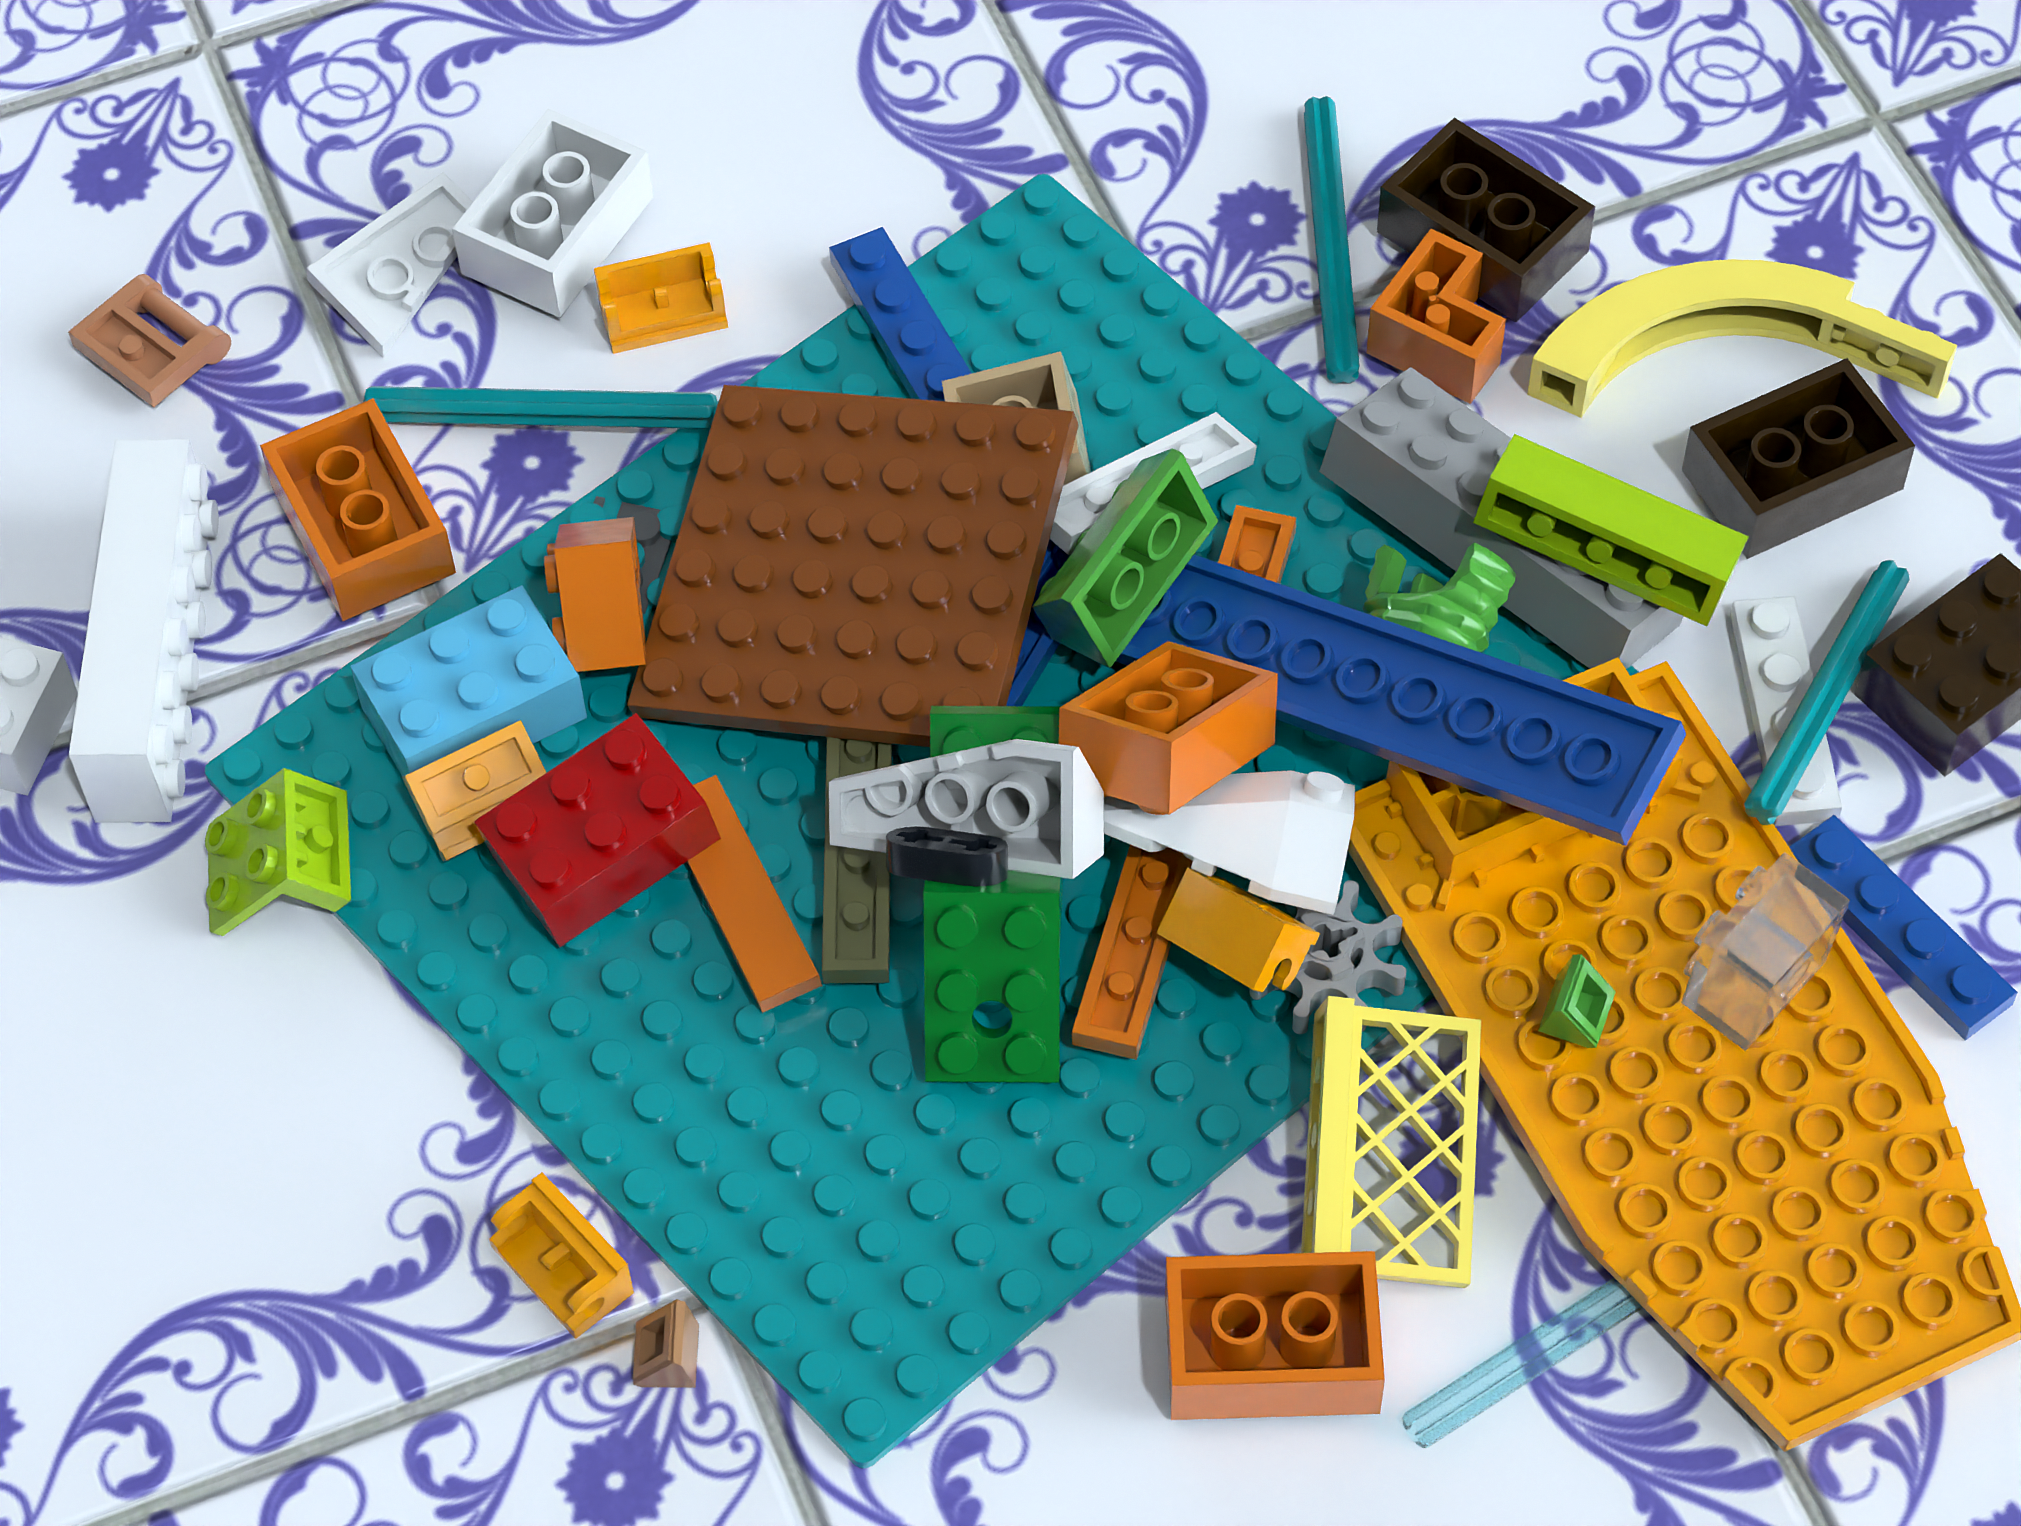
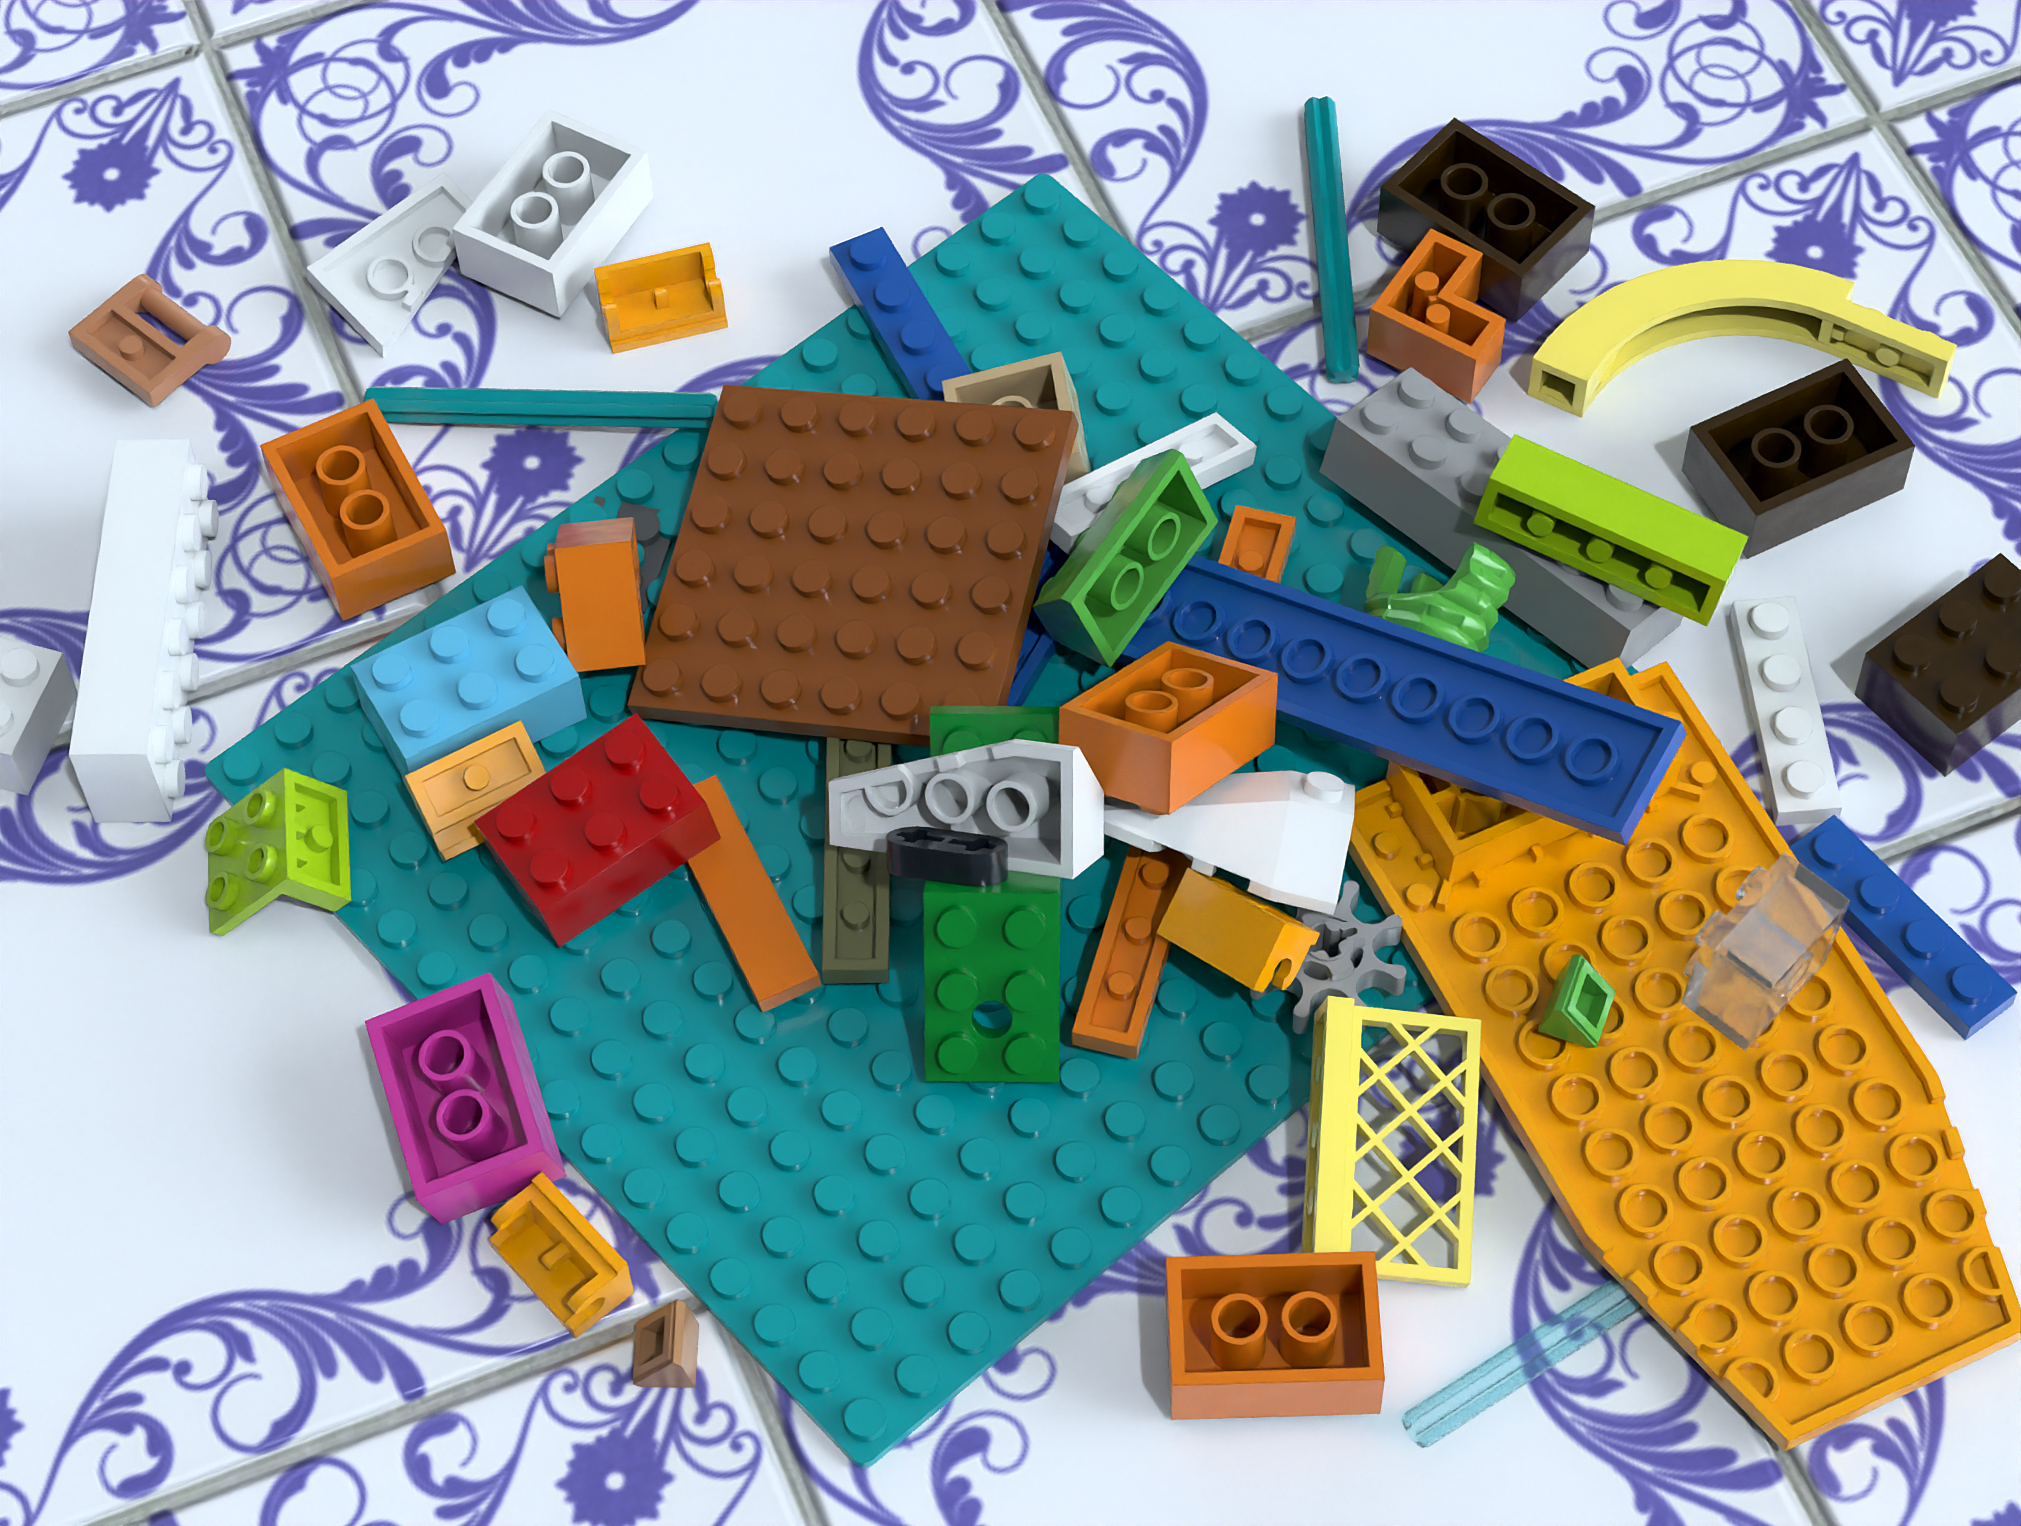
teal axle [1744,560,1910,825] -> none
none -> dark pink brick [365,972,567,1225]

